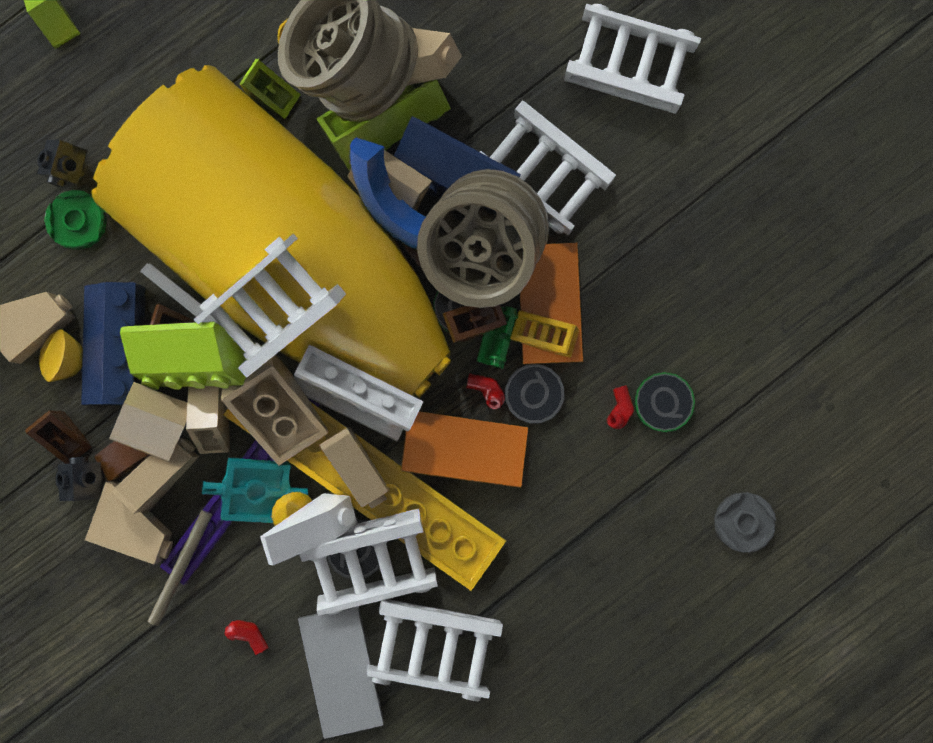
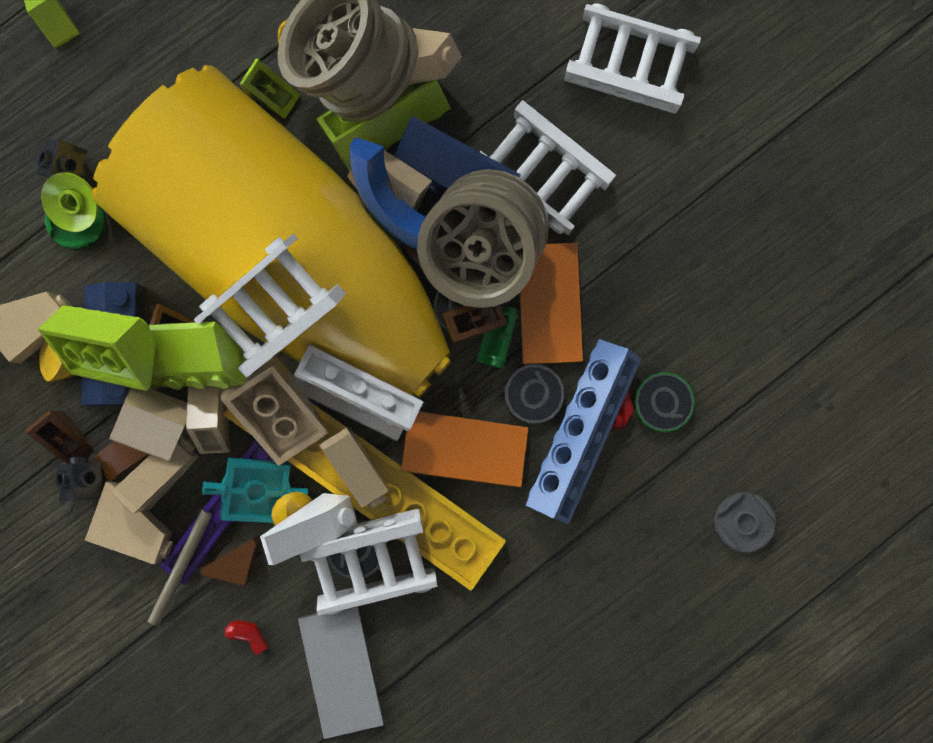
light grey tile [140,263,220,325] -> none
white fence [367,599,503,701] -> none
red arm [466,373,505,409] -> none
yellow slope [510,310,579,358] -> none
none -> lime slope [38,305,156,391]
none -> lime dish [41,172,99,232]
none -> reddish brown slope [200,536,261,586]
none -> medium blue brick [526,339,642,524]

